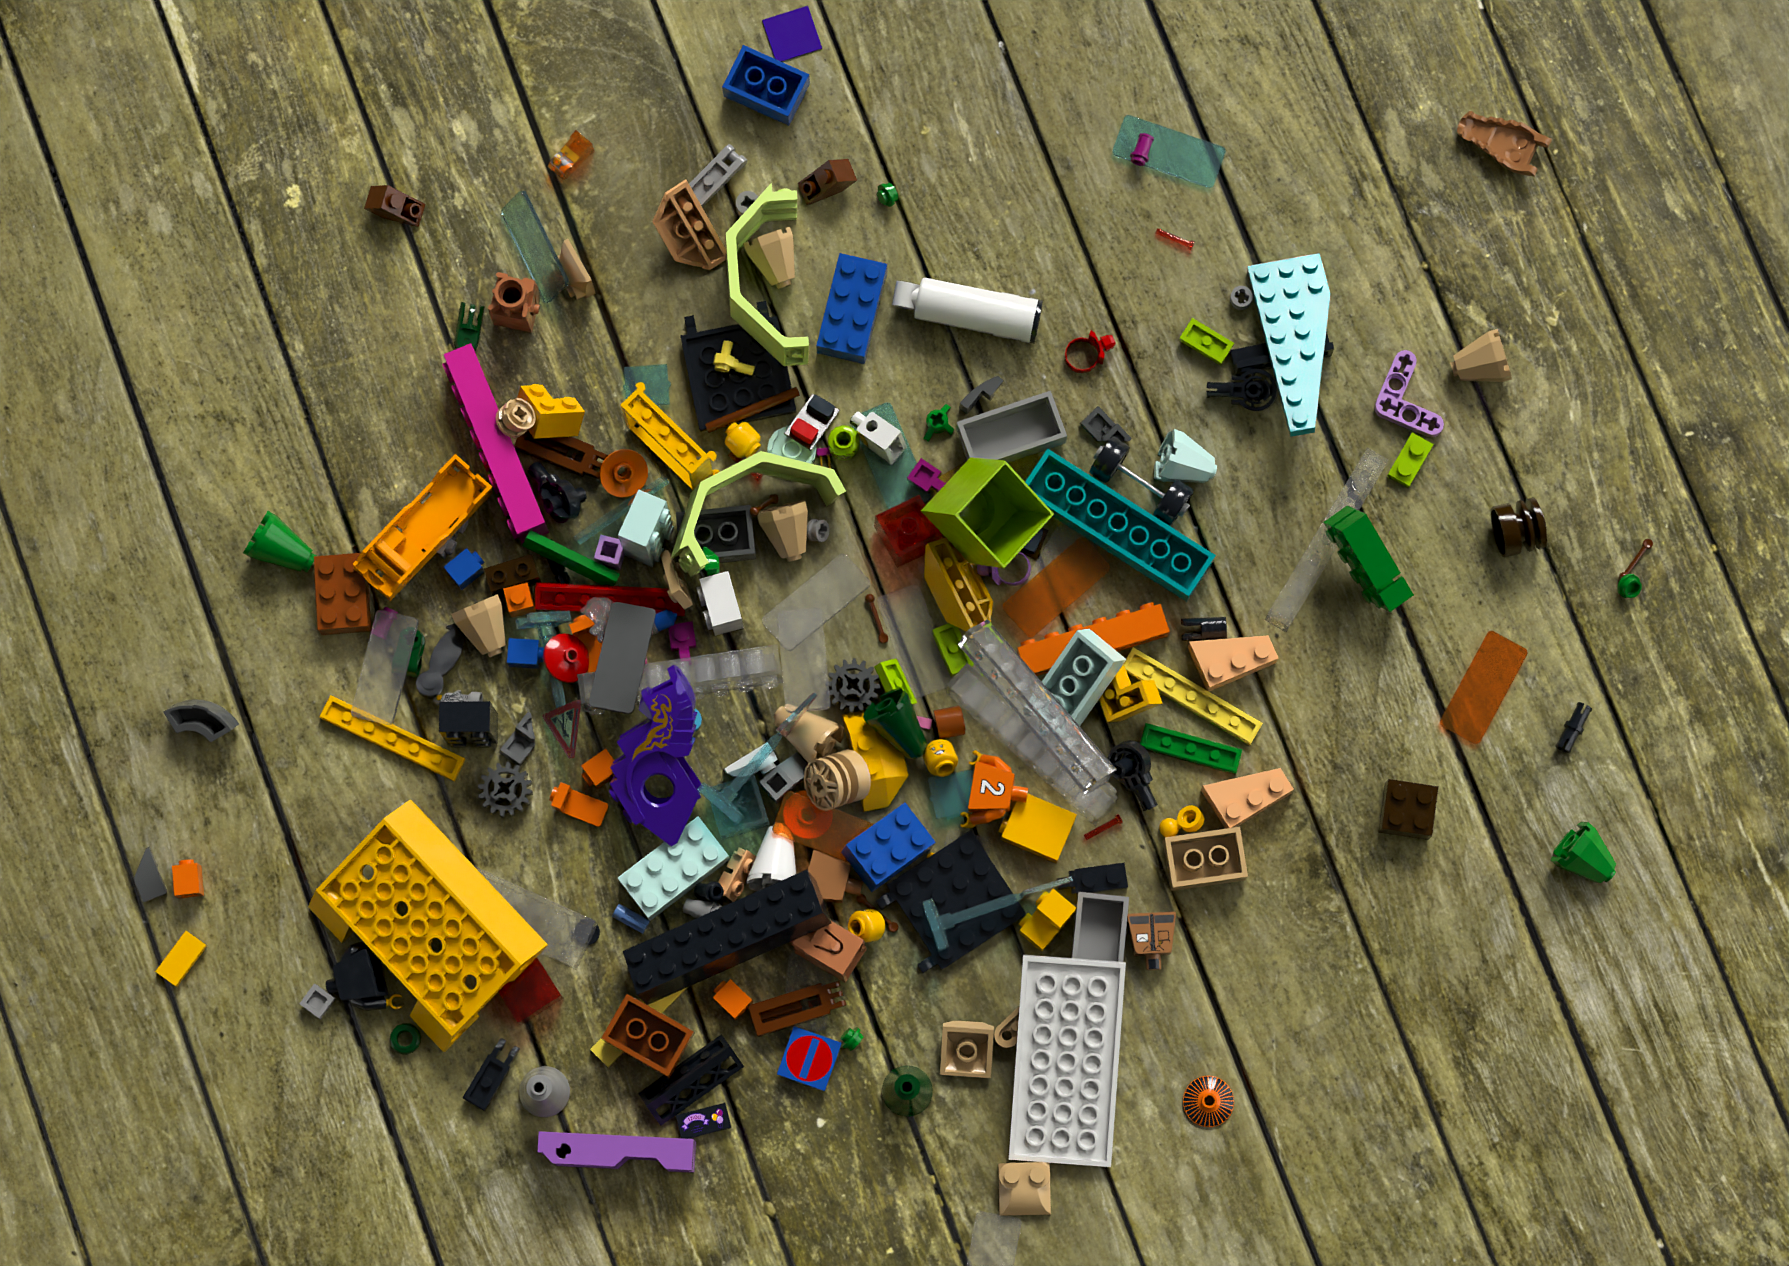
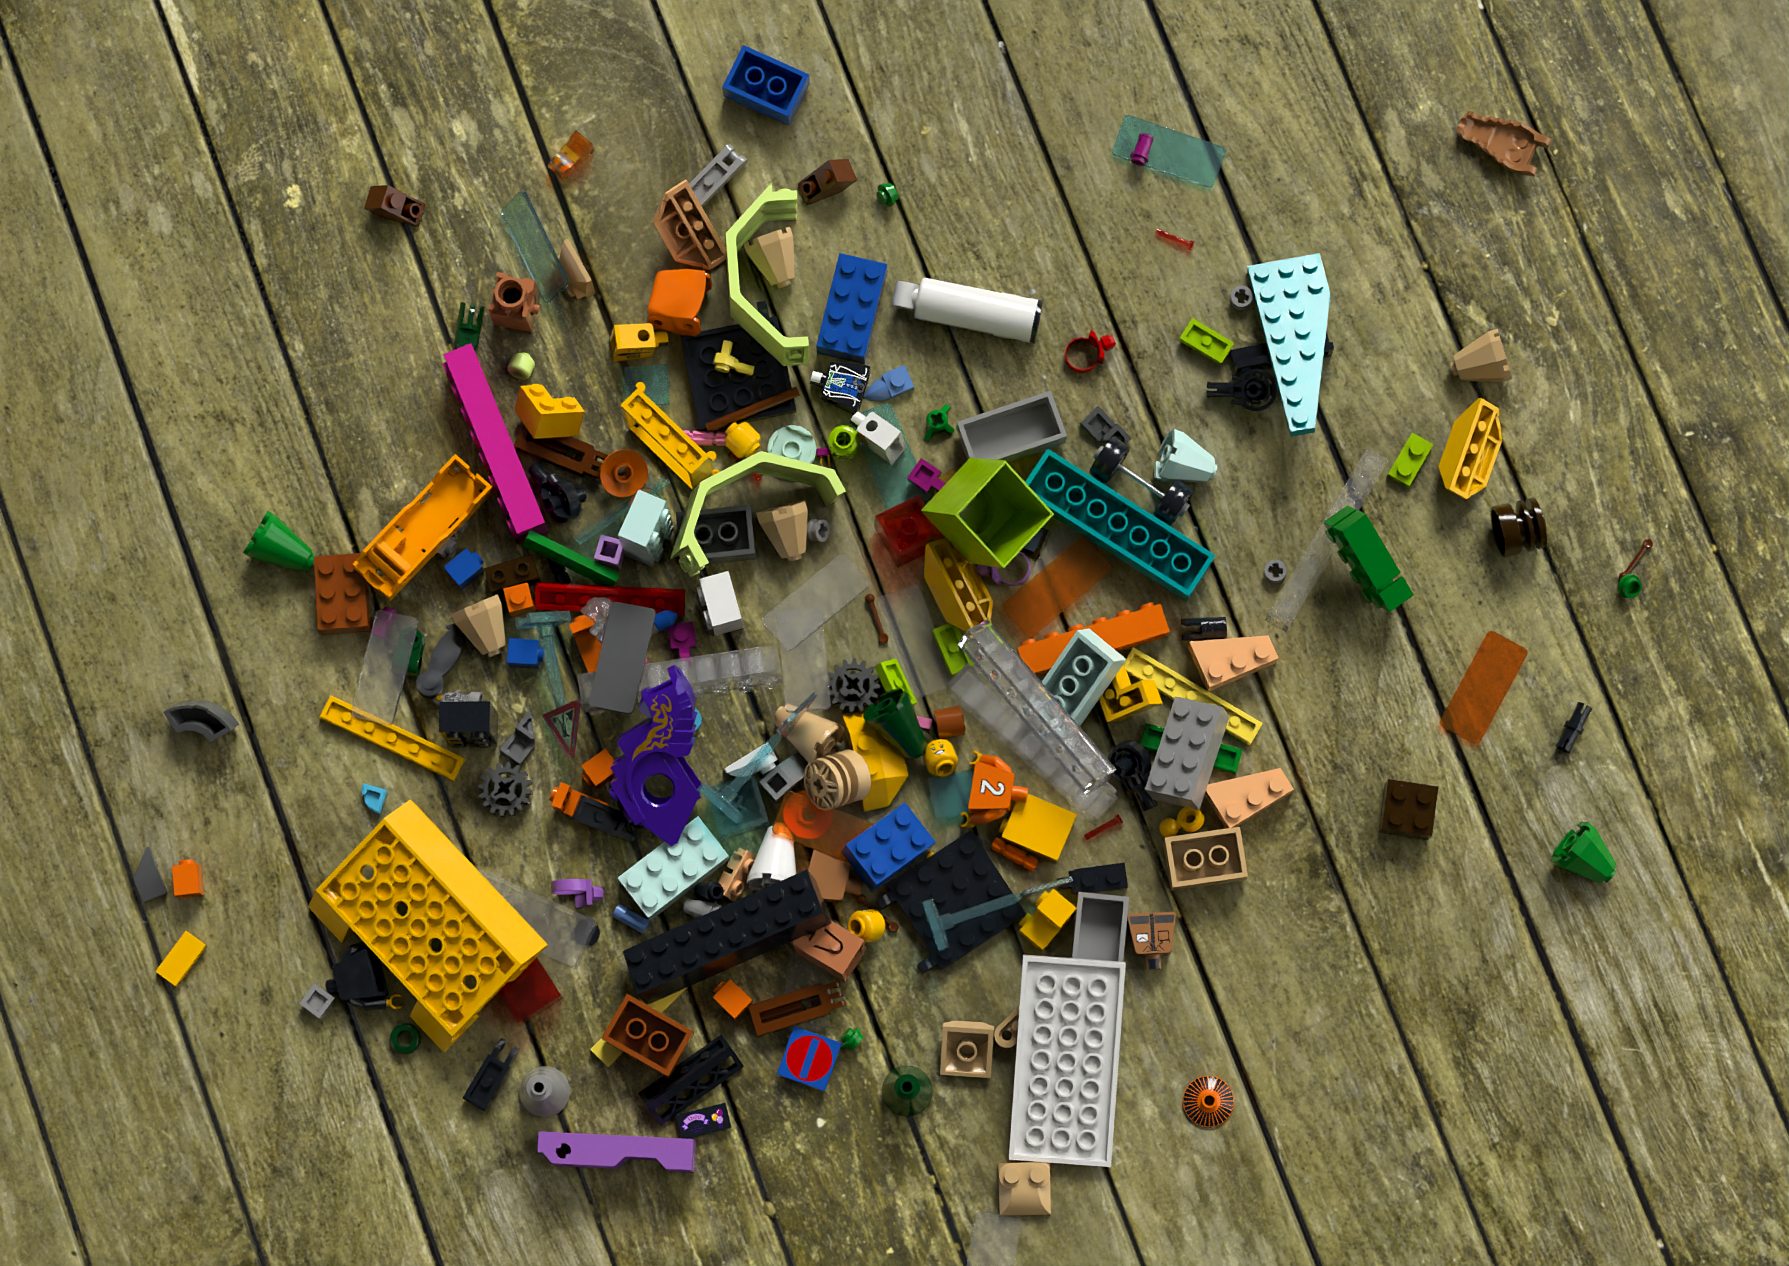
tan wheel [496,398,536,438] -> none
red dish [543,634,590,683] -> none
tan hinge [661,550,693,610] -> none
green piece [703,547,719,577] -> none
light grey wheel [736,191,758,217] -> none
reddish brown hinge [749,494,779,516] -> none
dark purple piece [762,6,823,62] -> none
piece [784,394,840,451] -> none
dark grey slope [959,376,1004,414] -> none
lavender beam [1374,350,1444,438] -> none
none -> medium azure tile [362,783,388,815]
none -> yellowish green piece [507,352,535,380]
none -> medium lavender piece [551,879,604,909]
none -> black hinge [571,795,643,844]
none -> yellow torso [610,323,668,362]
none -> orange piece [647,269,712,337]
none -> bright pink axle [684,431,727,446]
none -> black torso [810,362,871,415]
none -> medium blue plate [864,365,914,401]
none -> orange axle [991,838,1038,872]
none -> light grey brick [1145,696,1229,810]
none -> light grey bush [1264,559,1287,584]
none -> yellow wedge [1438,398,1502,499]

